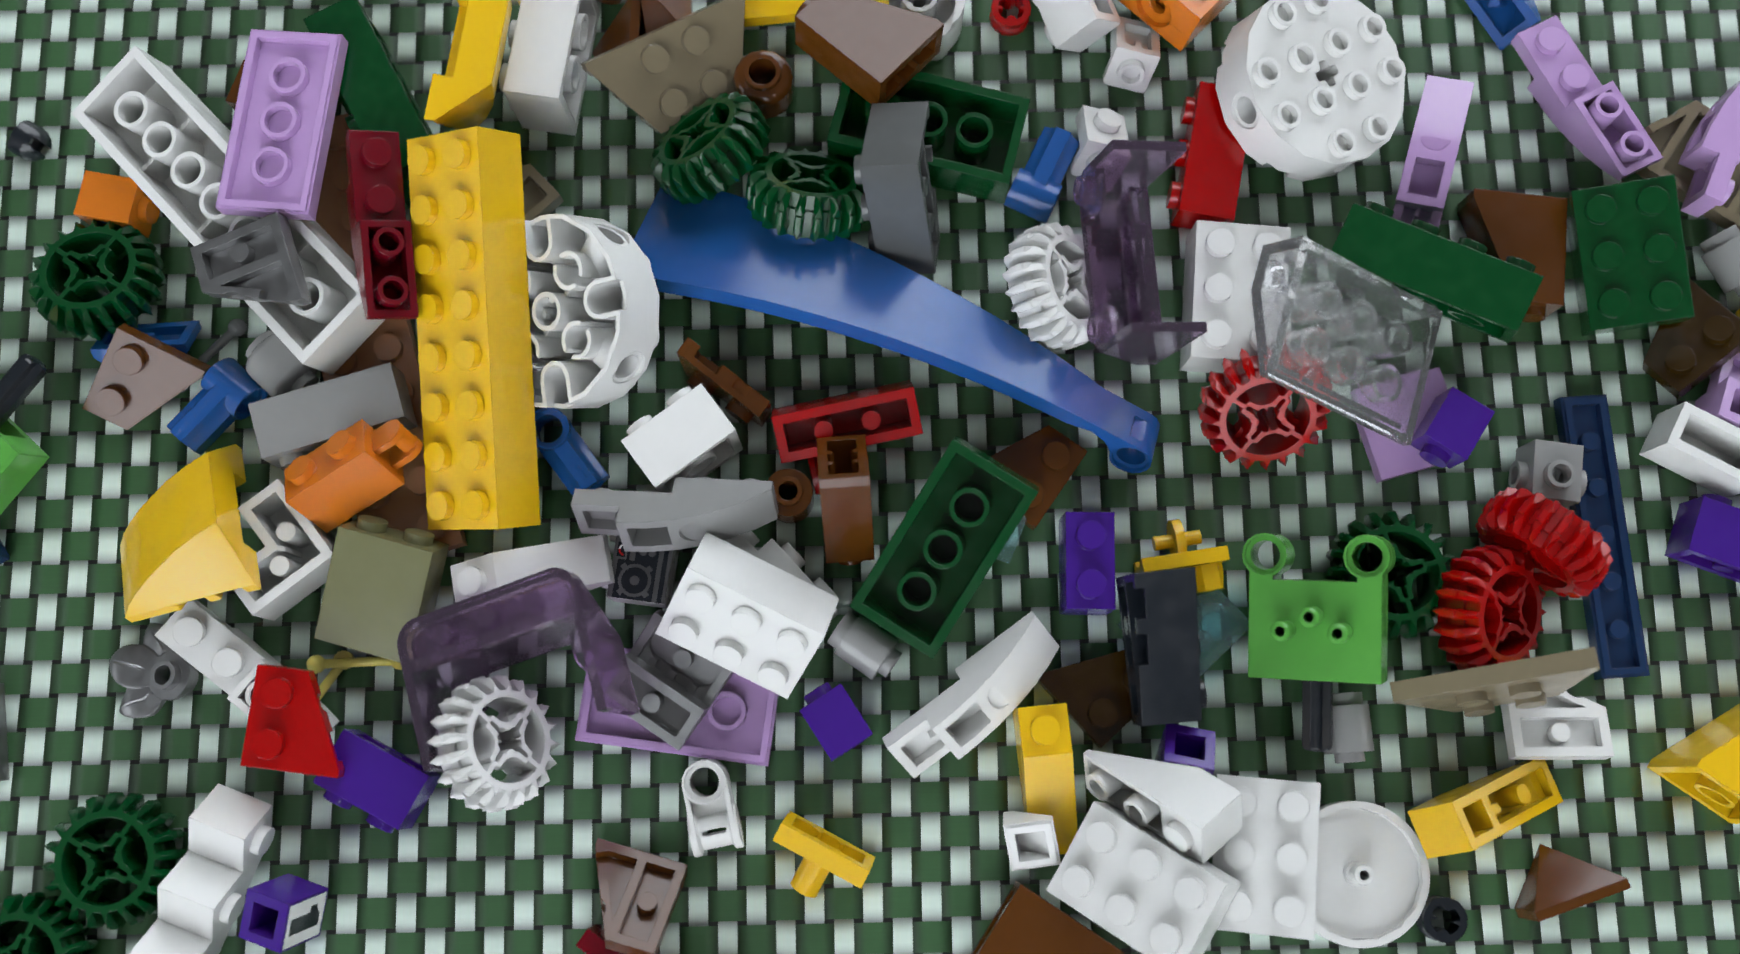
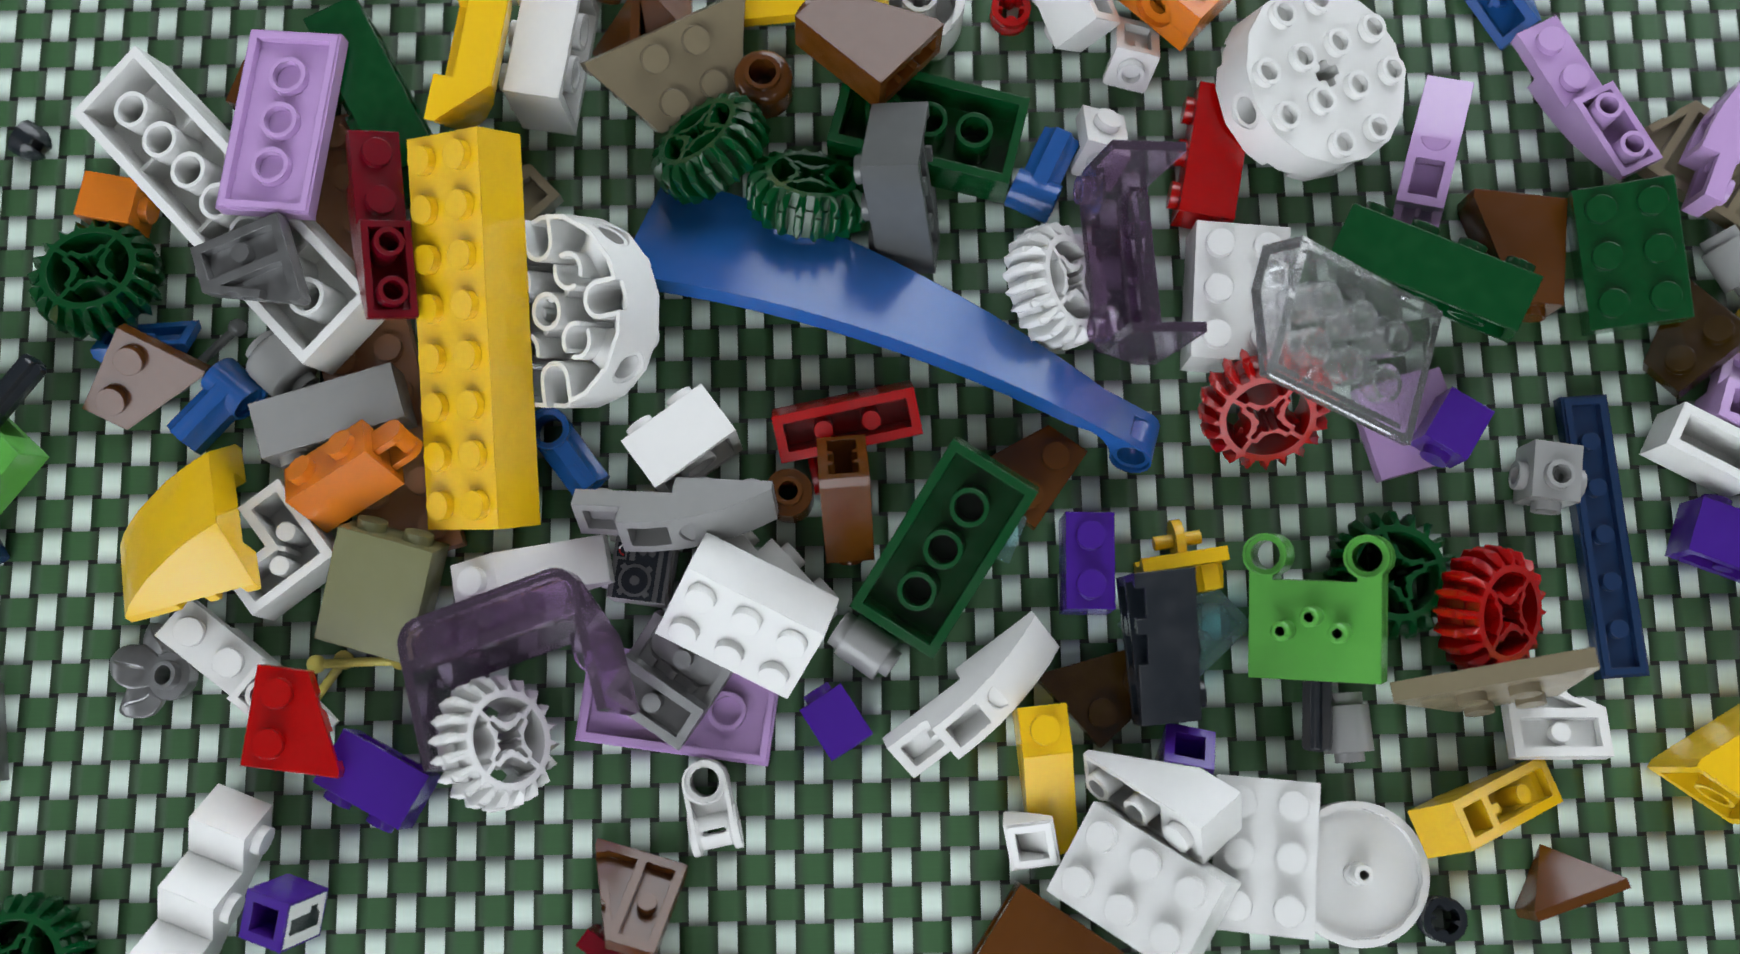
dark green gear [41,792,187,930] -> none
reddish brown wing [676,337,772,427] -> none
yellow tile [772,810,876,898] -> none
red gear [1475,487,1613,599] -> none

